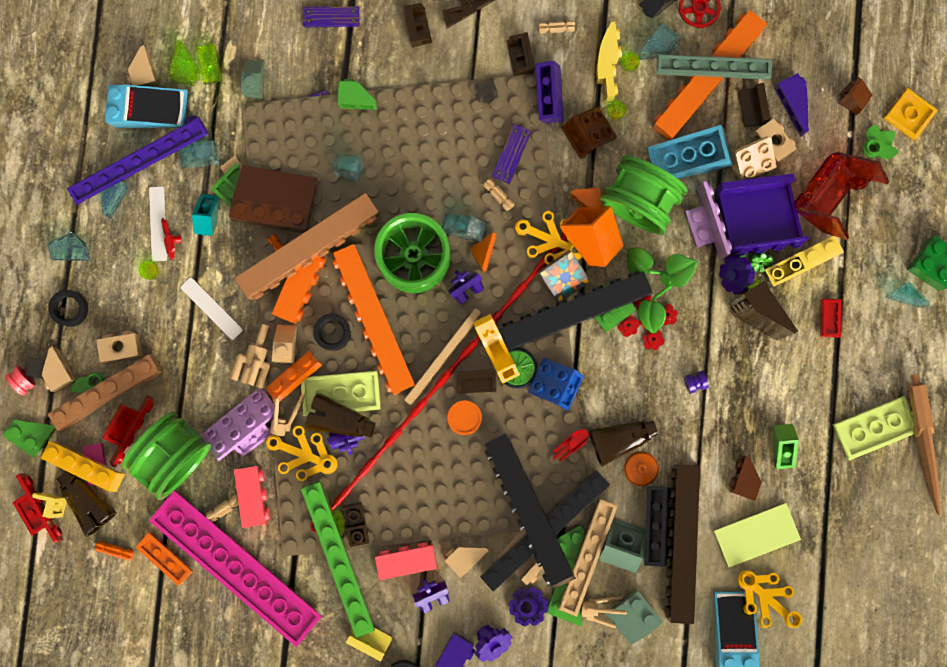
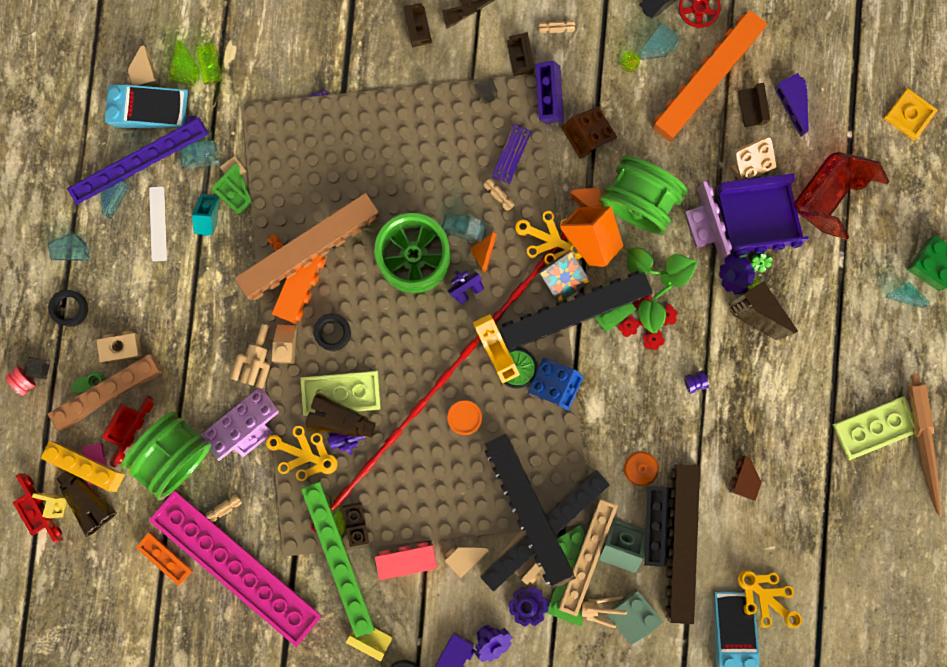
bright green wing [2,420,56,458] -> none
tan slope [42,347,76,392] -> none
orange axle [95,541,134,561] -> none
clear neon green tile [139,260,159,280] -> none
red piece [161,217,182,260] -> none
white sticker [181,278,243,340] -> none
reddish brown slope [229,165,318,233] -> none
coral brick [234,466,271,528] -> none
sand green slope [241,60,265,98] -> none
orange plate [265,350,322,402] -> none
tan plant [270,394,305,436] -> none
dark purple tile [303,6,360,27] -> none
clear light blue slope [332,153,364,183] -> none
orange brick [332,244,415,395] -> none
bright green slope [338,79,377,110] -> none
tan tile [405,308,481,405] -> none
dark purple hips [413,578,450,613] -> none
dark brown hinge [457,369,496,394] -> none
red piece [553,428,590,461] -> none
dark brown piece [589,420,658,467] -> none
light yellow slope [596,22,622,102] -> none
clear neon green tile [607,100,626,120] -> none
medium azure slope [648,125,734,179] -> none
sand green tile [656,54,772,79] -> none
yellowish green tile [713,503,801,568] -> none
tan brick [752,118,796,164] -> none
light yellow slope [765,235,844,287] -> none
bright green slope [772,424,799,469] -> none
red plate [820,299,842,338] -> none
reddish brown slope [838,77,872,115] -> none
bright green plate [863,124,899,159] -> none

